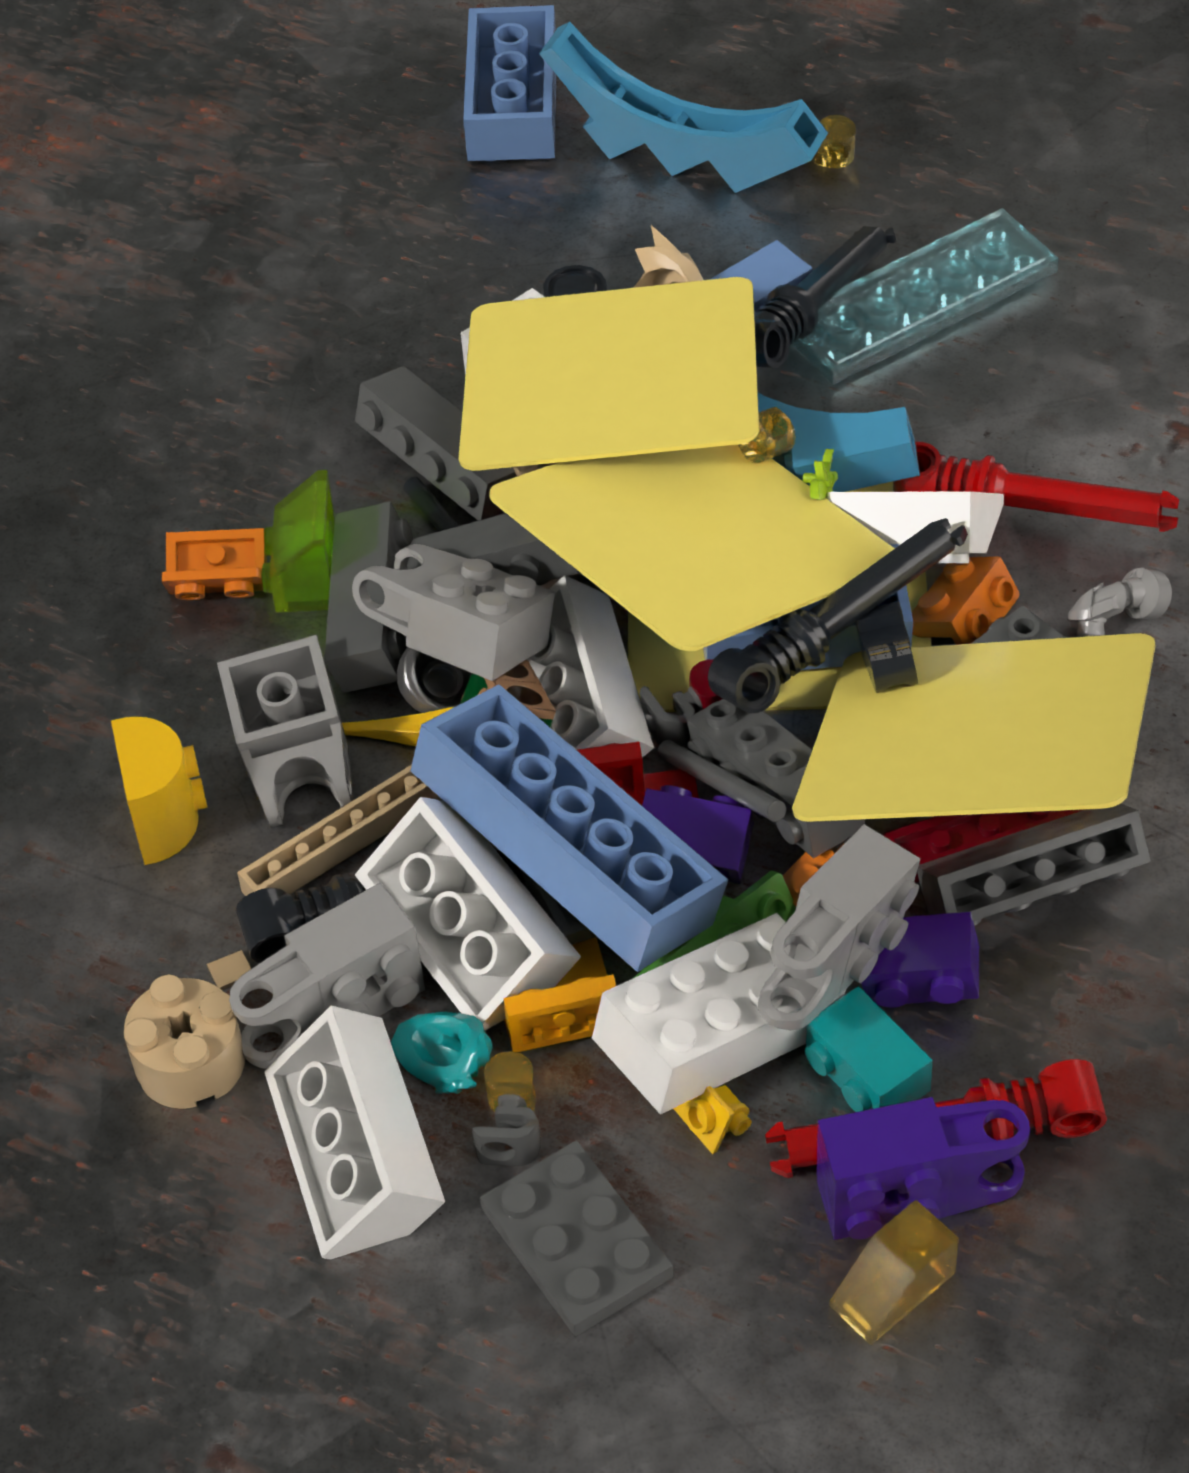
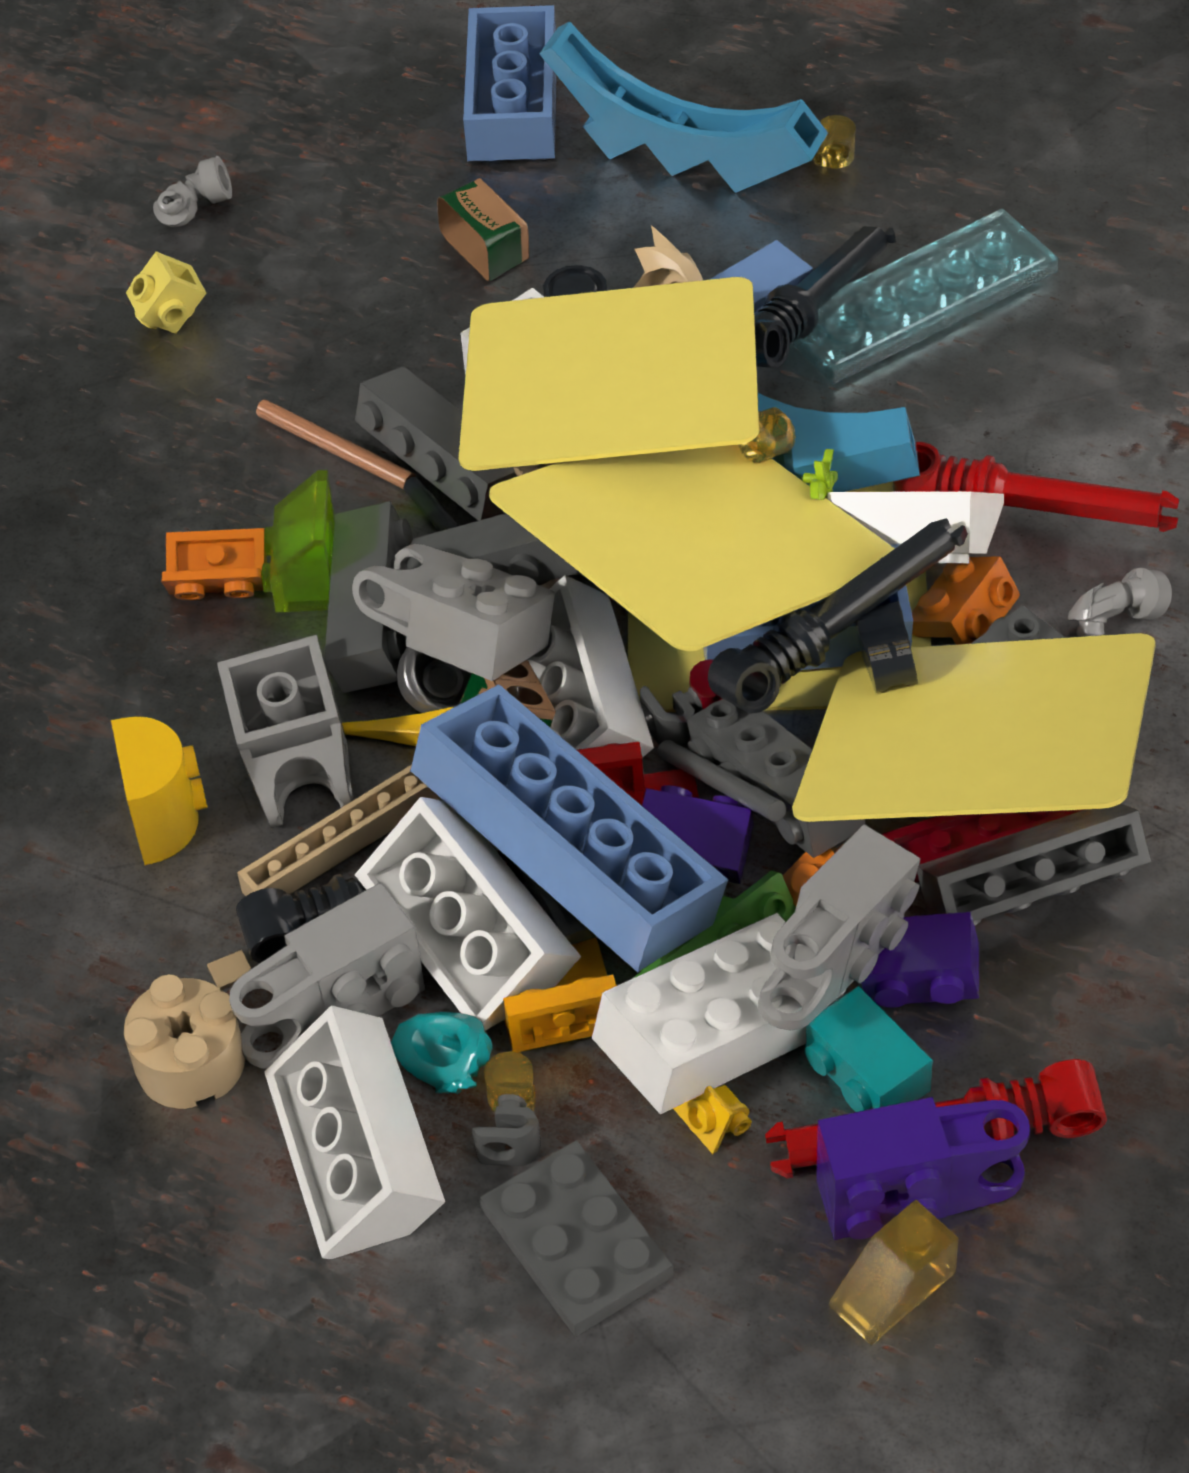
none -> light yellow brick [126,252,206,334]
none -> light grey arm [153,156,232,227]
none -> nougat bar [256,399,416,489]
none -> medium nougat piece [437,178,530,282]

